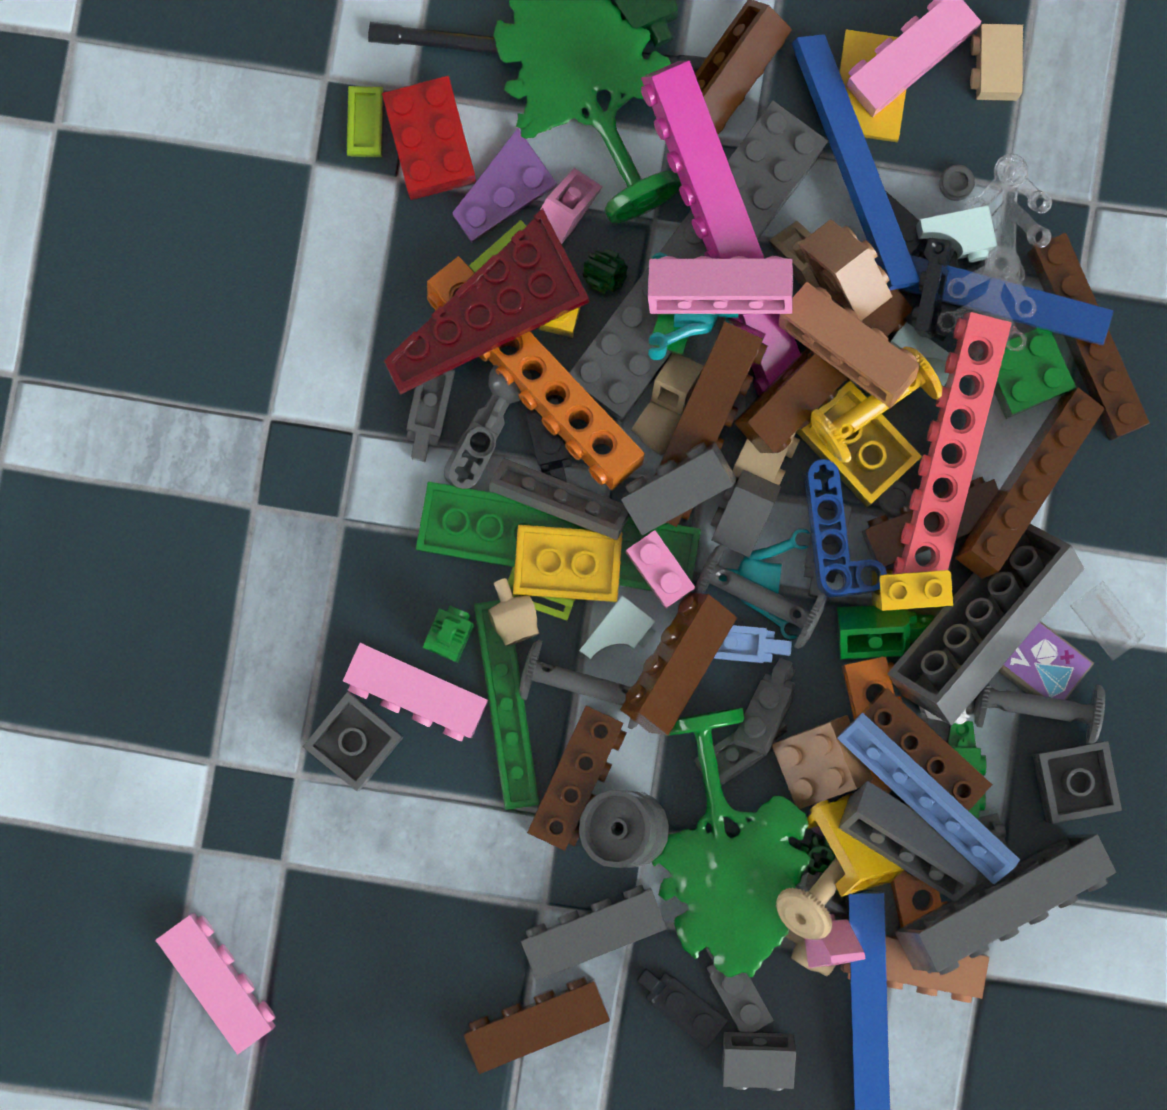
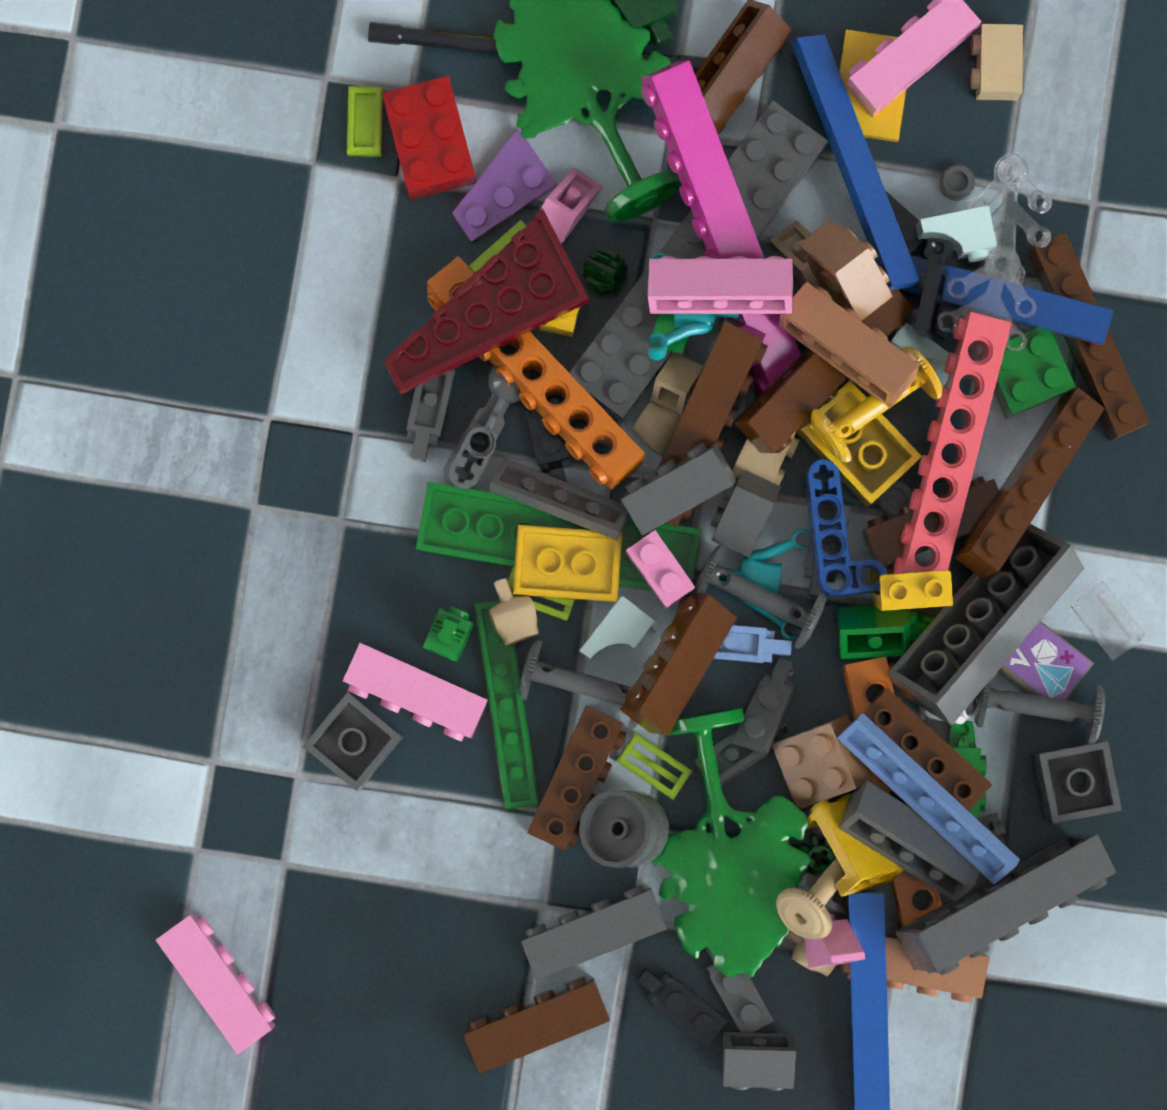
none -> lime tile [615,732,692,799]

